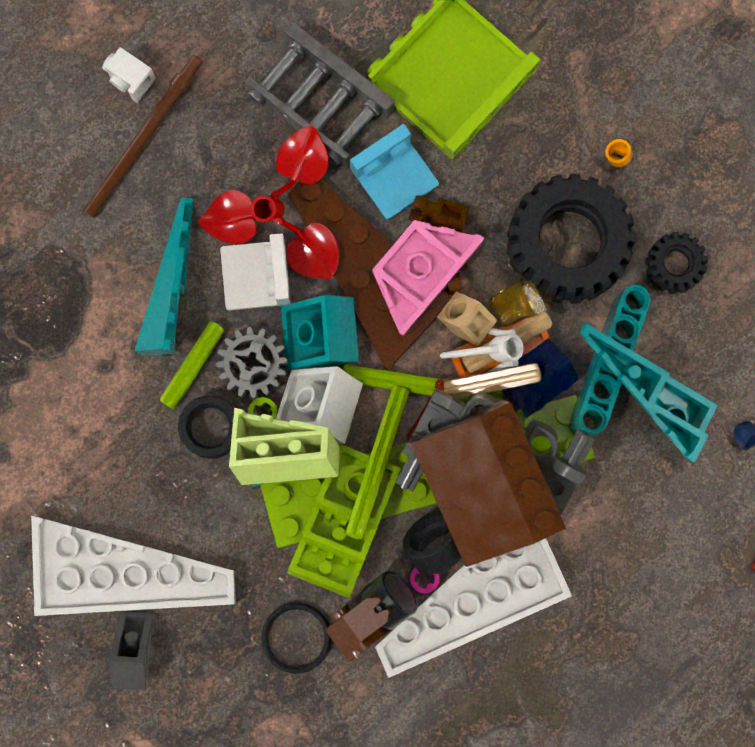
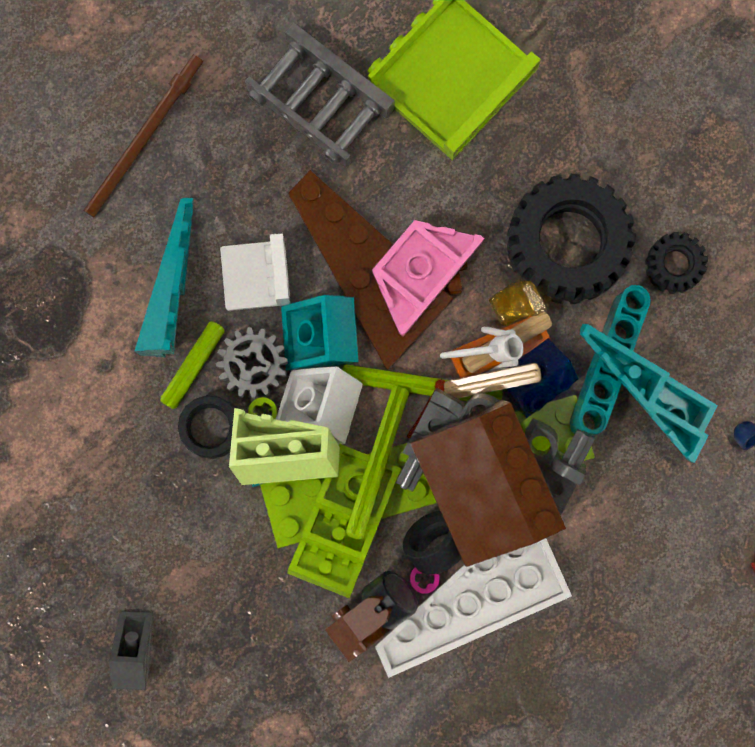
white wing [31,516,236,616] -> none
white brick [102,47,156,103] -> none
red plant [198,126,340,280] -> none
black tyre [261,603,332,674] -> none
medium azure bracket [350,124,439,220] -> none
reddish brown plate [408,195,470,233] -> none
tan brick [437,291,497,346] -> none
light orange hinge [605,139,633,168] -> none

